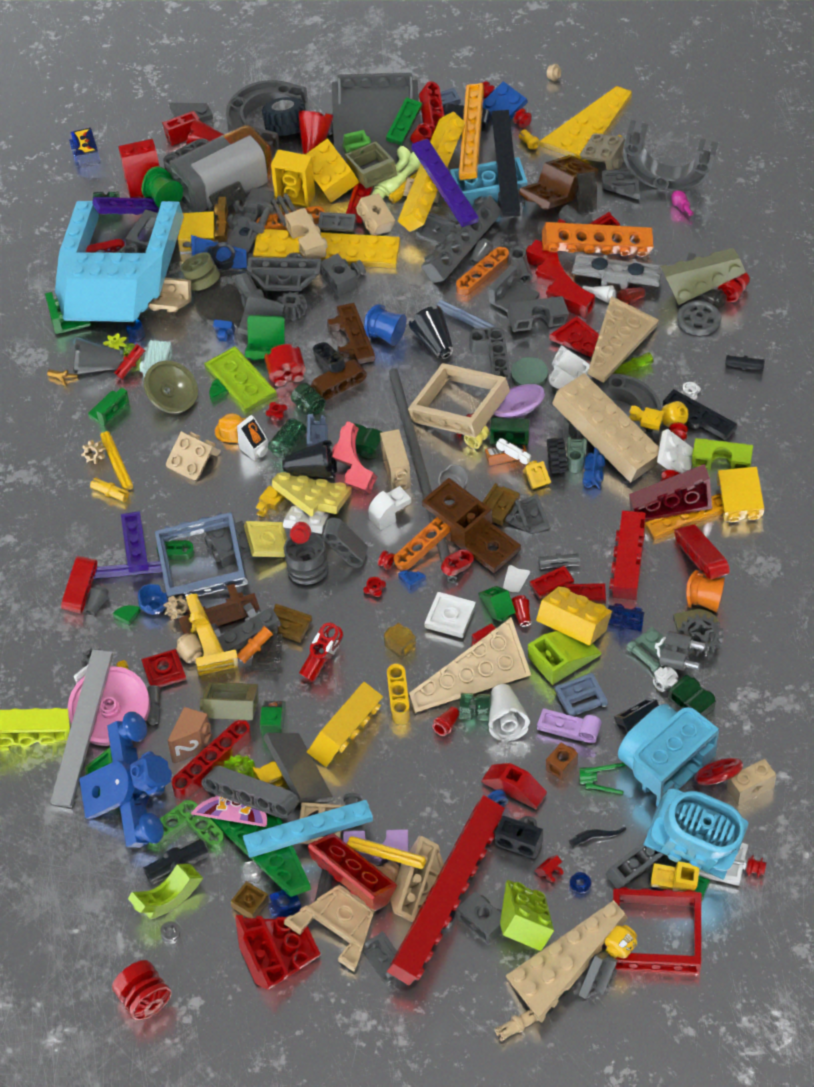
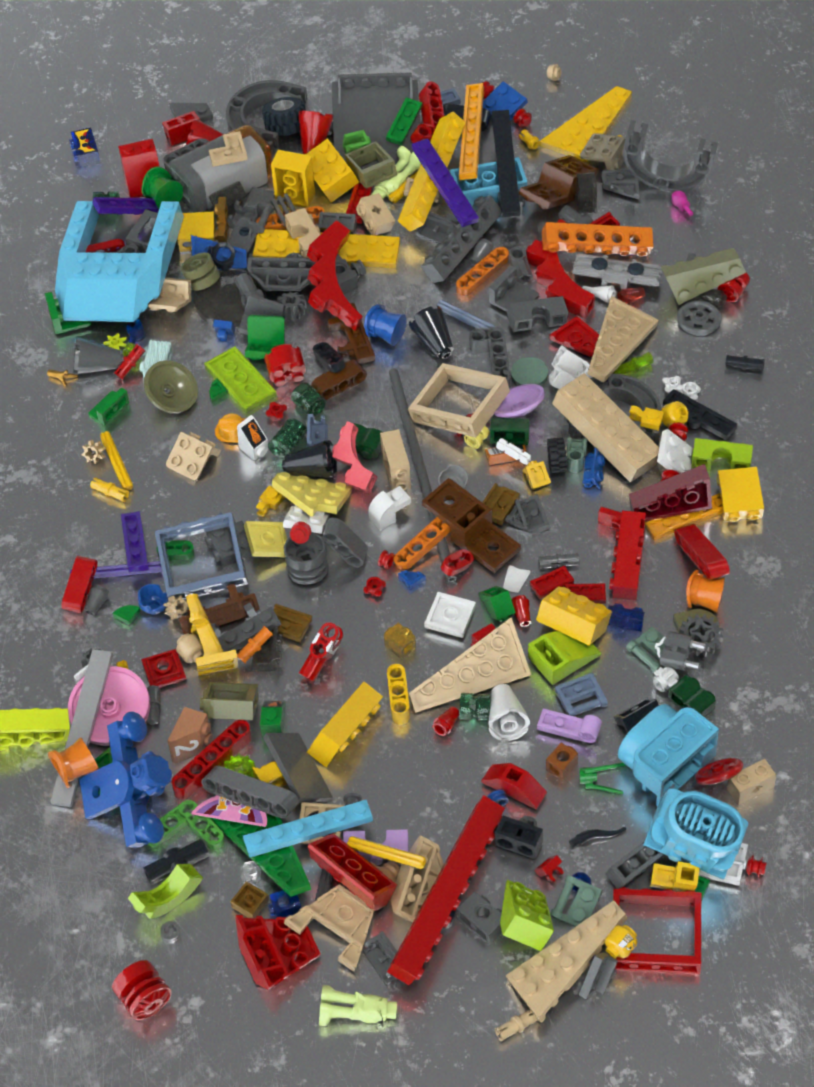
none -> orange hat [48,737,99,789]
none -> tan plate [209,131,248,167]
none -> red arch [307,220,363,331]
none -> yellowish green piece [319,985,397,1026]
none -> sand green plate [550,875,603,927]
none -> red plate [598,507,622,530]
none -> white plate [663,376,683,393]

